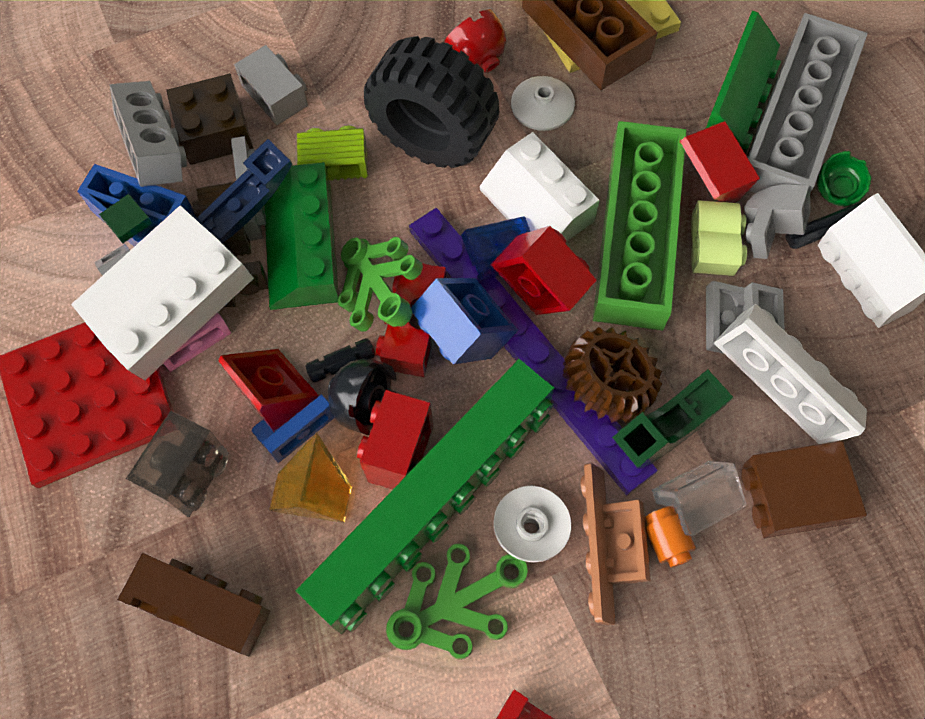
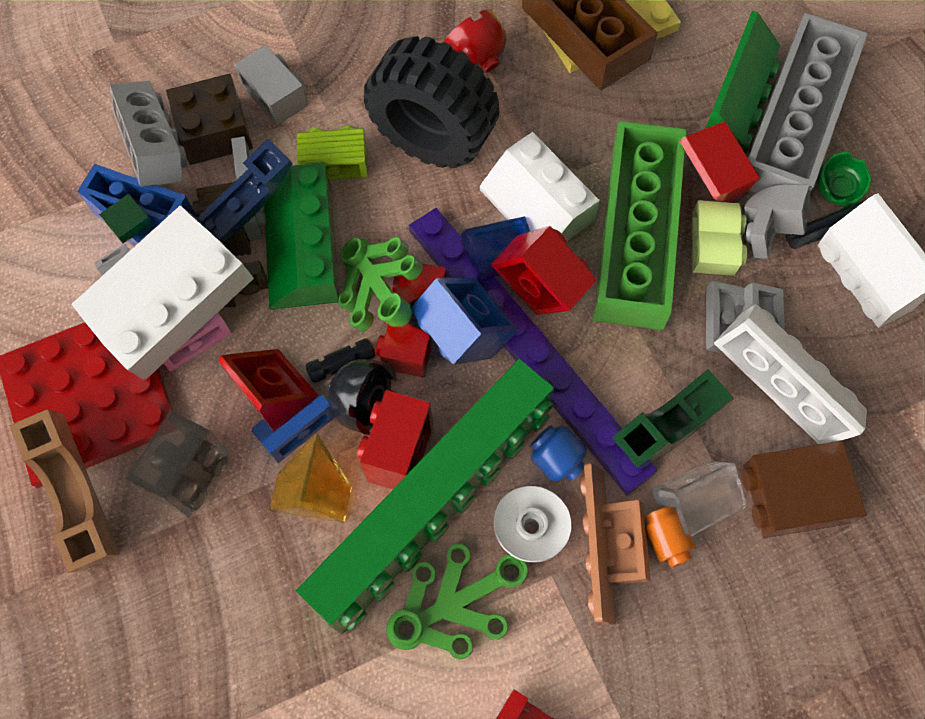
reddish brown wedge [117,553,271,656] -> none
white dish [511,76,575,131] -> none
reddish brown gear [562,327,662,423] -> none
none -> medium nougat arch [9,409,120,573]
none -> blue head [530,425,587,482]

